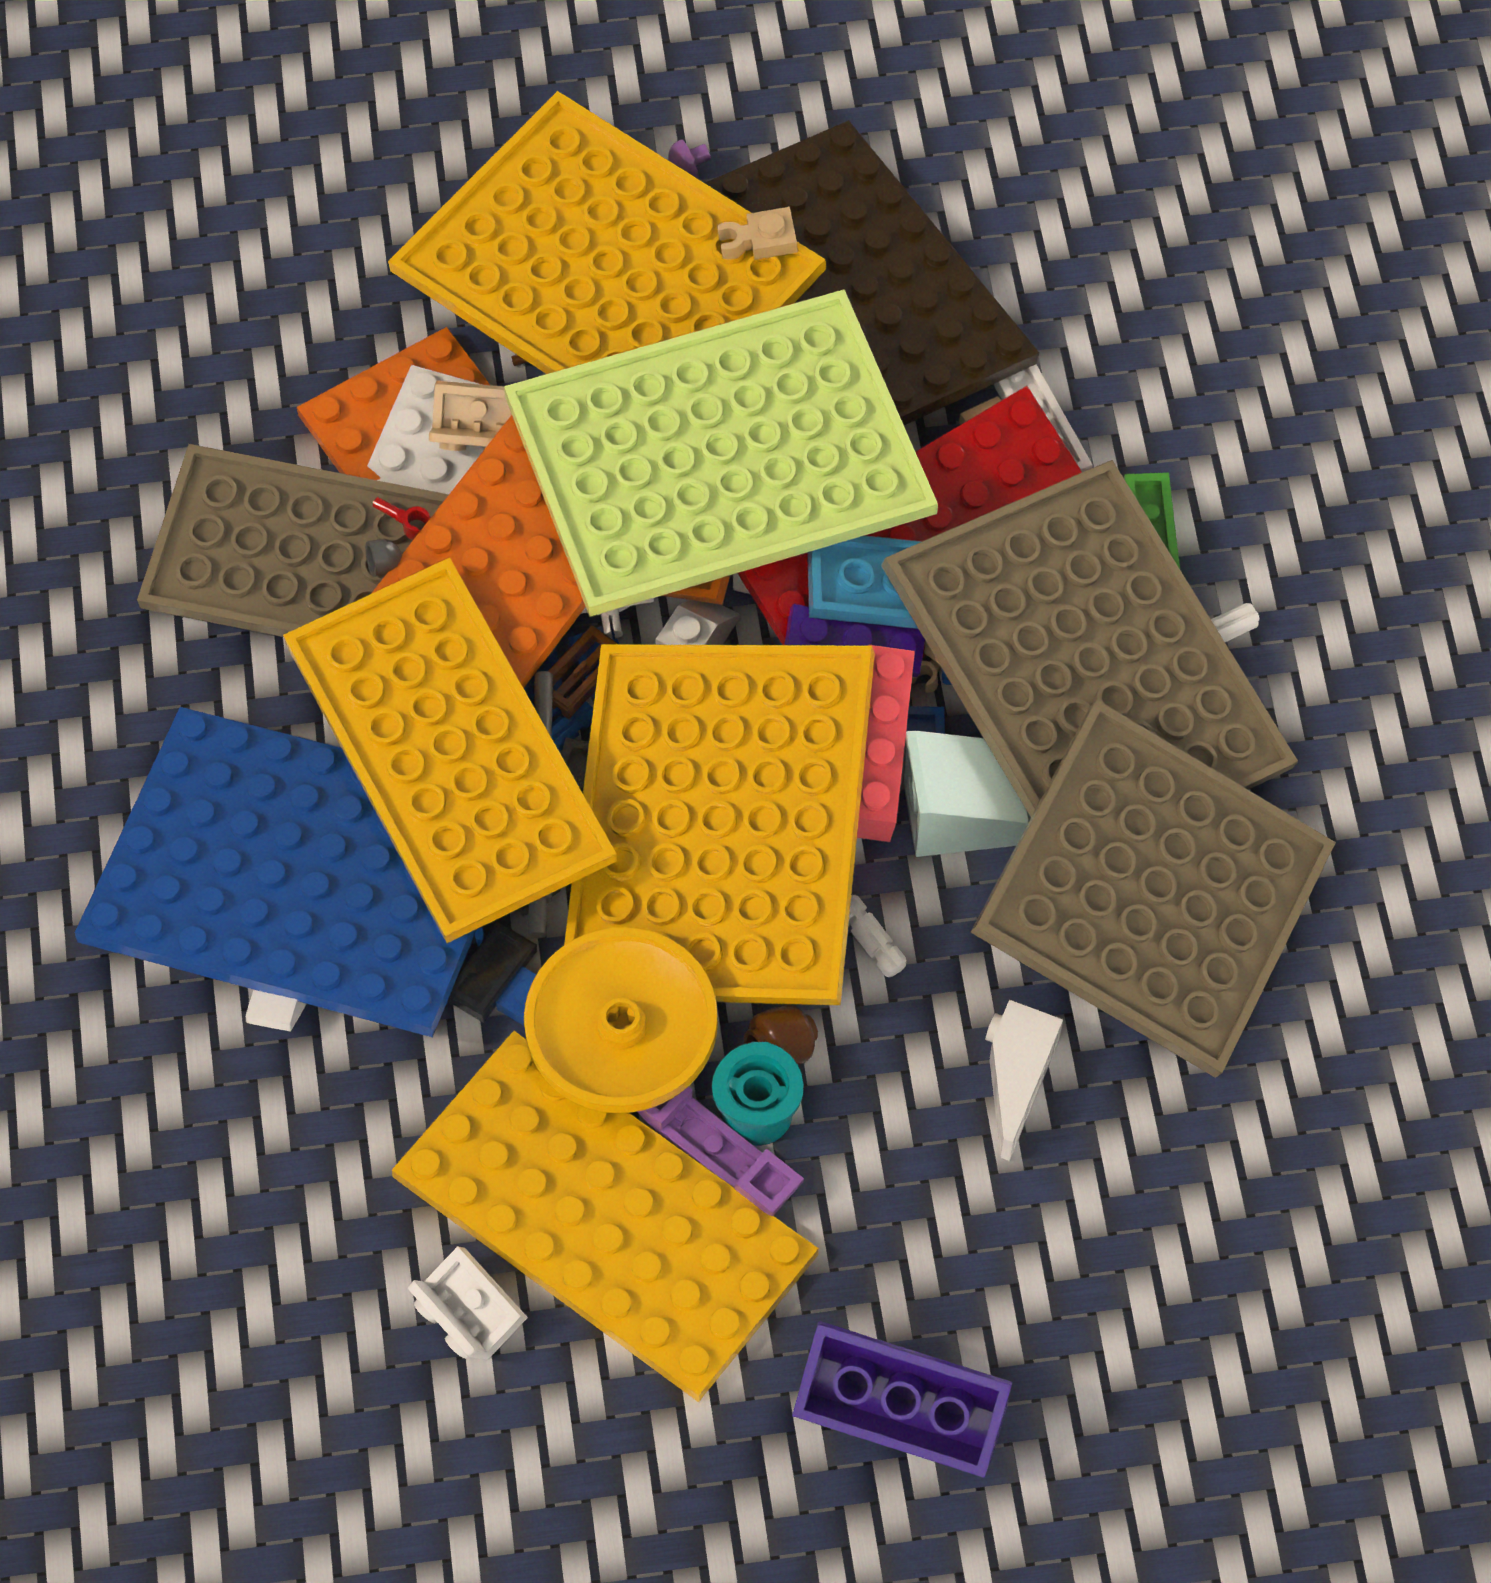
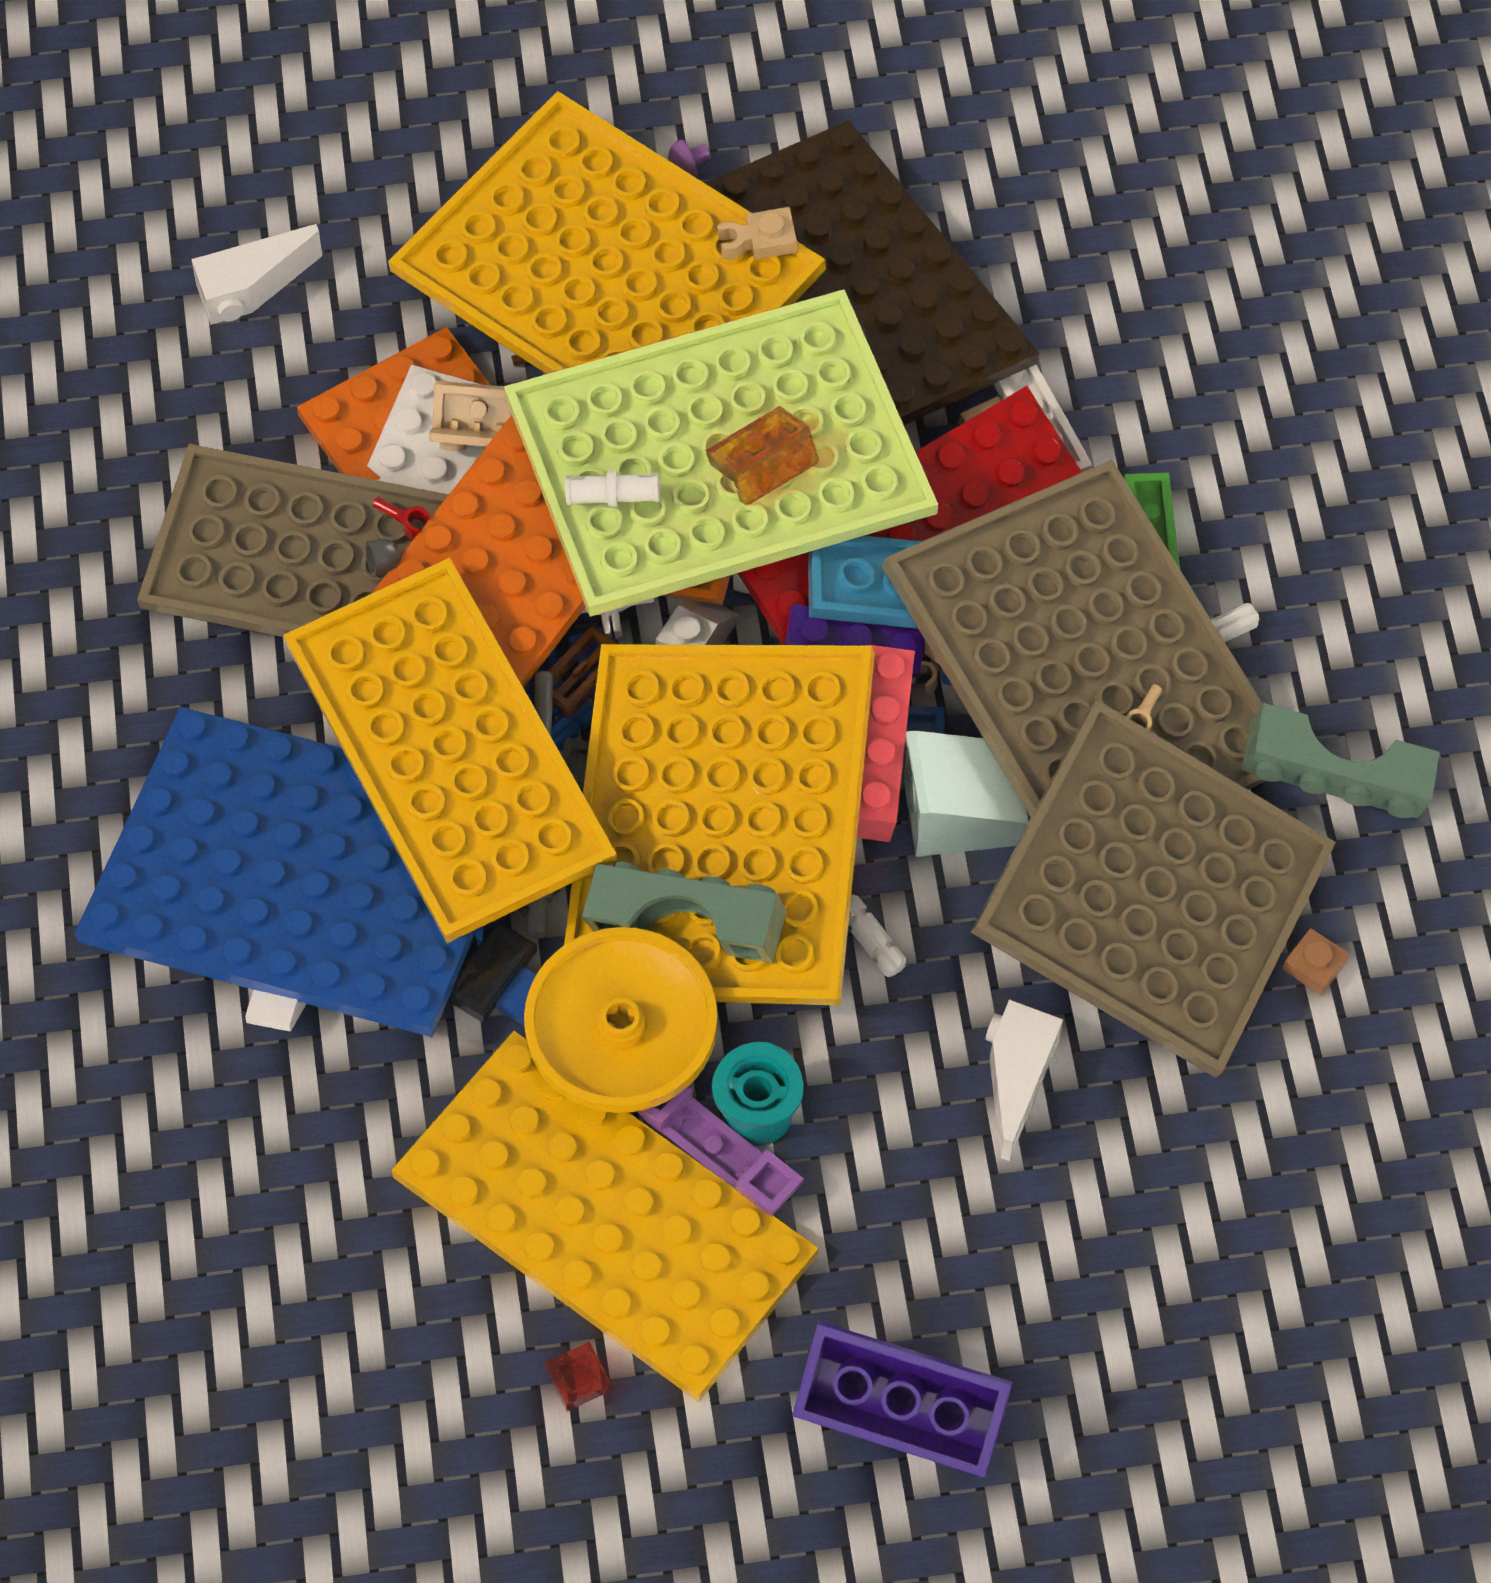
white bracket [407,1246,528,1360] -> none
reddish brown head [744,1004,818,1065] -> none
none -> white slope [191,224,322,325]
none -> clear red plate [545,1342,612,1411]
none -> white pin [565,471,660,508]
none -> sand green arch [582,861,787,963]
none -> clear orange bracket [705,406,819,506]
none -> tan hand [1125,685,1162,731]
none -> sand green arch [1242,703,1440,819]
none -> medium nougat plate [1282,928,1350,996]

